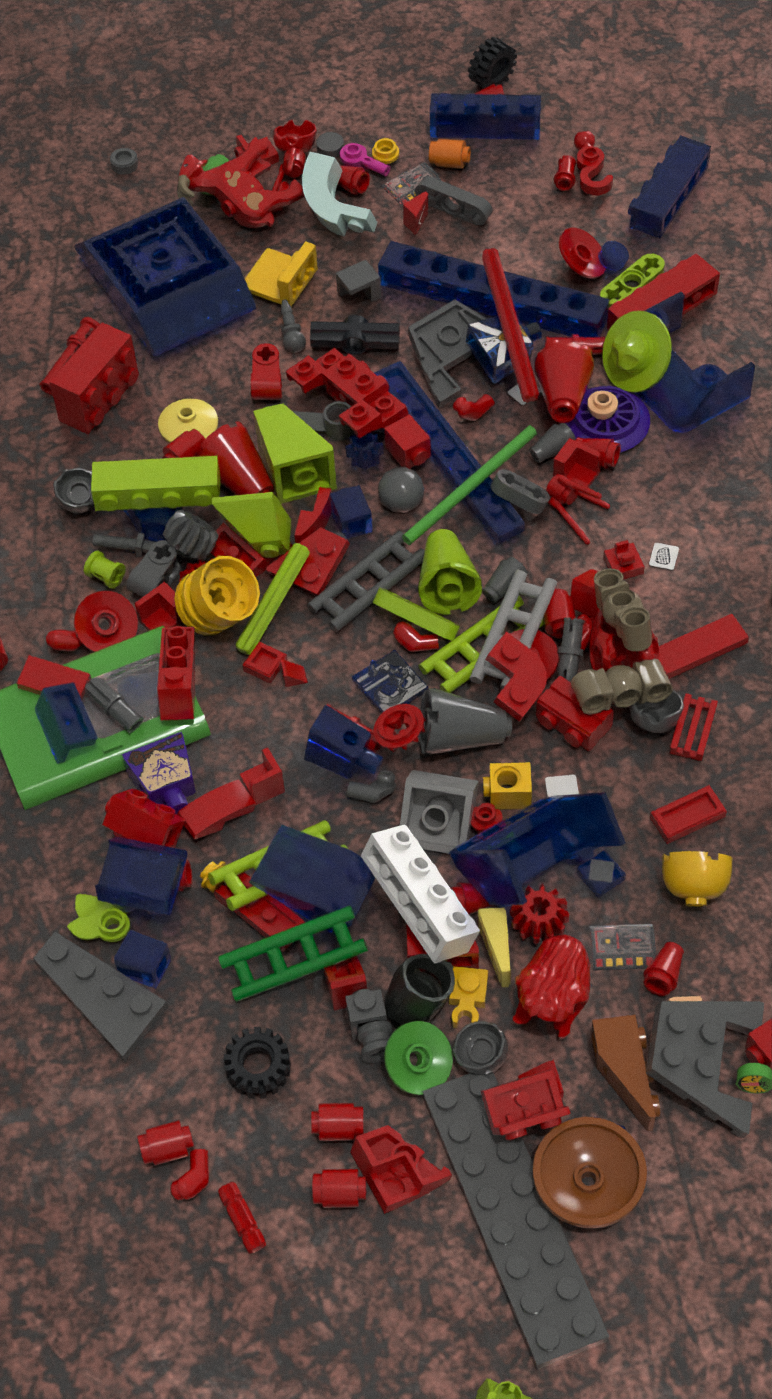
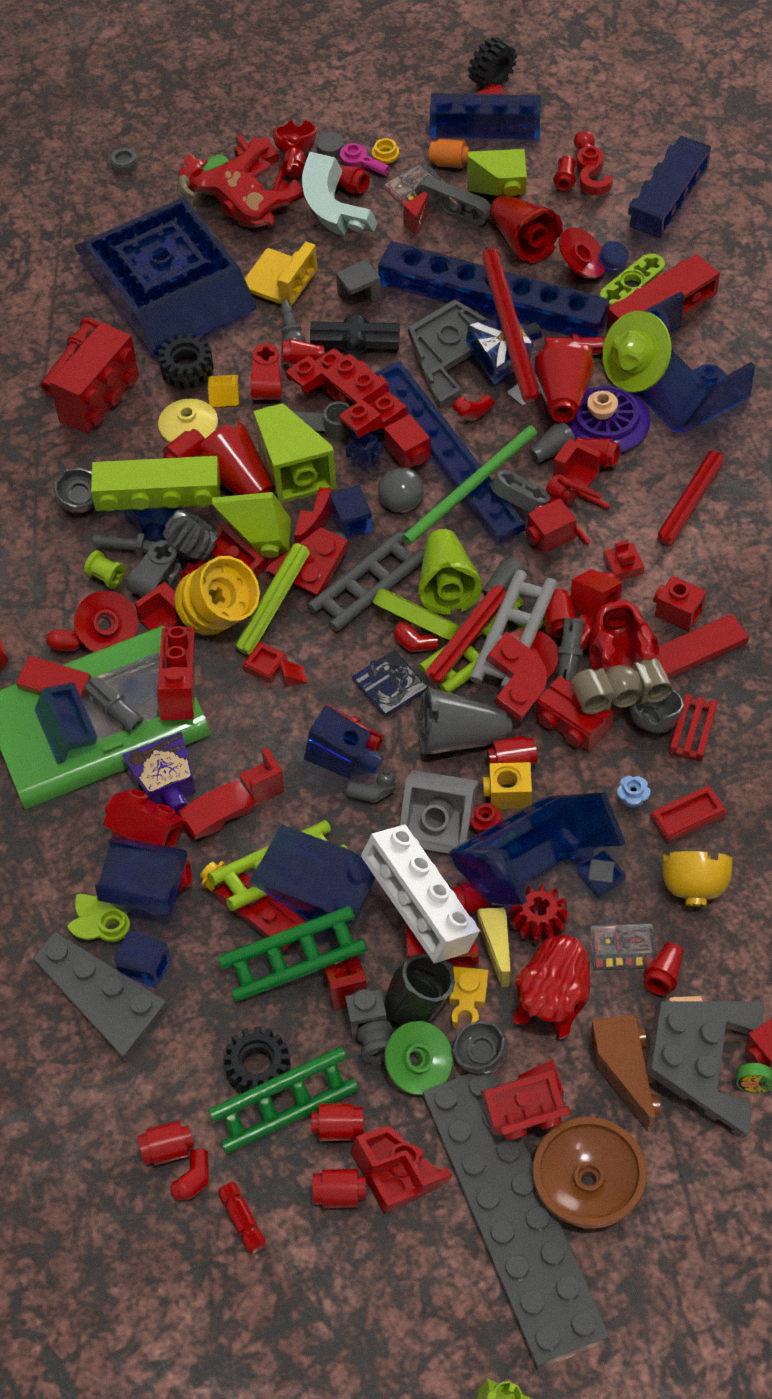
red gear [373,704,426,753] -> none
white sticker [545,775,579,800] -> none
dark tan piece [594,568,652,651] -> none
white sticker [649,543,679,570] -> none
none -> black tyre [158,334,214,390]
none -> yellow slope [208,375,239,407]
none -> green bar [208,1046,359,1155]
none -> red cone [281,338,324,367]
none -> red axle [425,585,507,684]
none -> lime slope [467,149,527,196]
none -> red brick [487,736,538,766]
none -> red cone [490,195,563,263]
none -> red brick [525,498,577,554]
none -> light blue plate [617,776,650,808]
none -> red brick [653,575,707,632]
none -> red axle [657,450,724,546]

